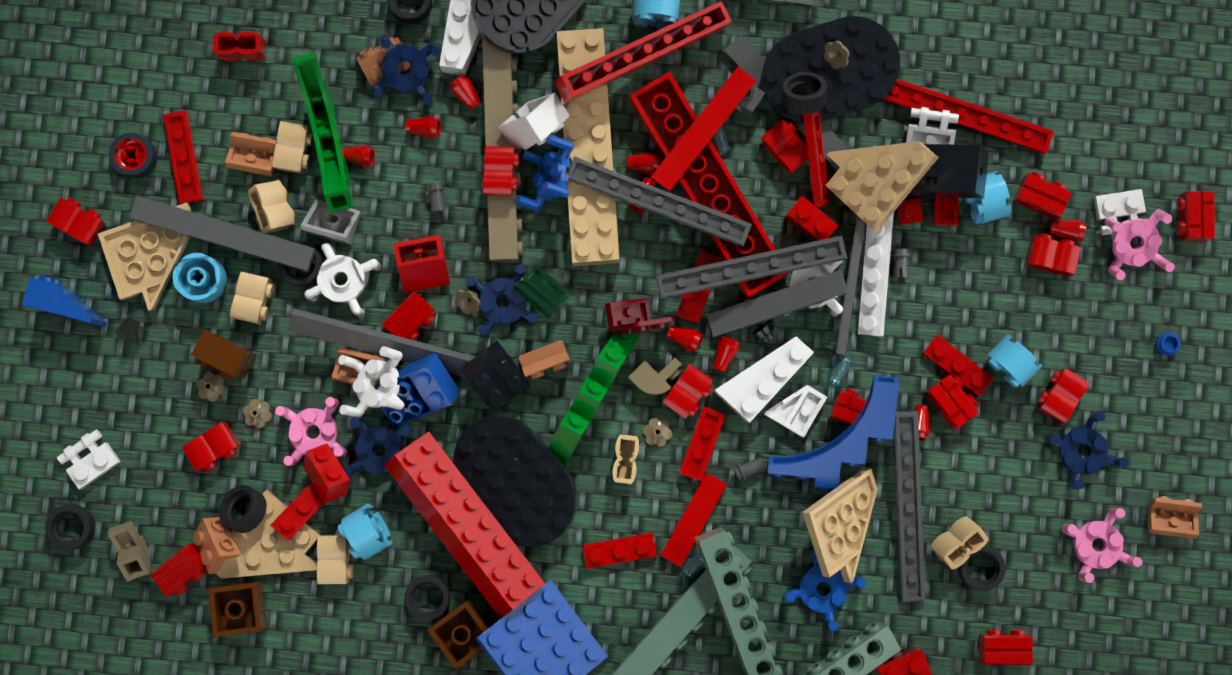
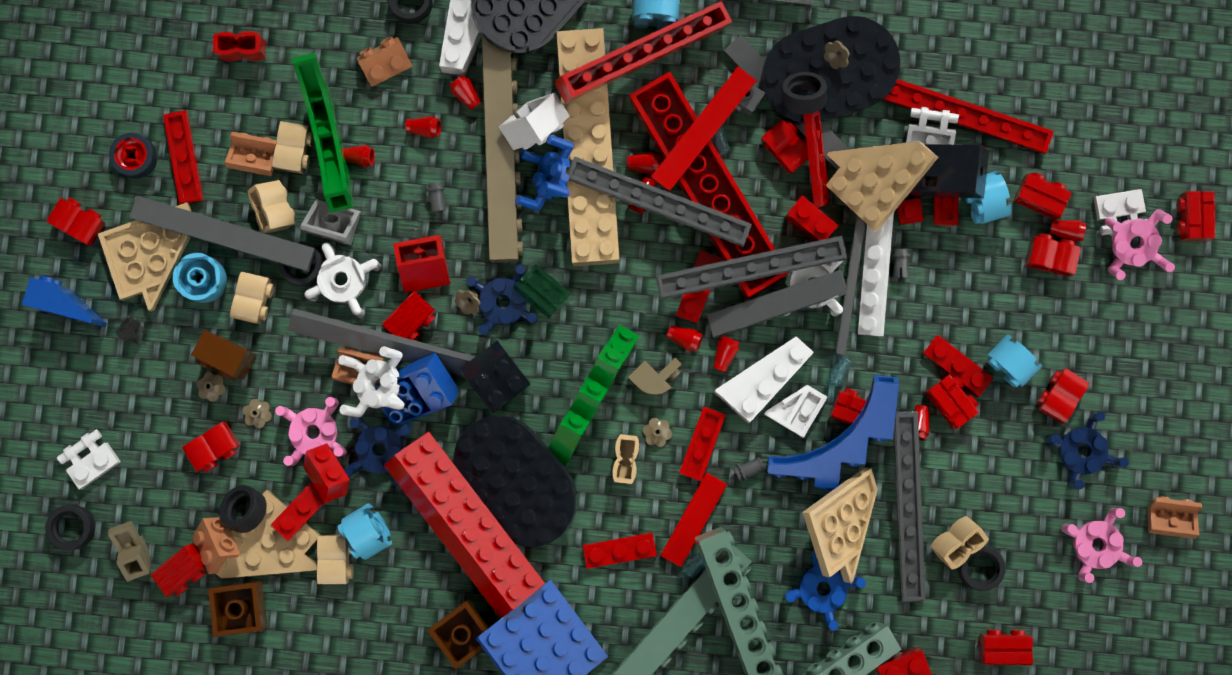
dark blue plate [372,34,440,105] -> none
black tyre [404,575,451,621] -> none
red brick [483,146,519,197] -> none
nougat bracket [519,340,571,380] -> none
dark red bracket [605,298,673,335] -> none
red brick [662,364,714,419] -> none
black plate [752,323,775,344] -> none
blue plate [1156,332,1181,356] -> none

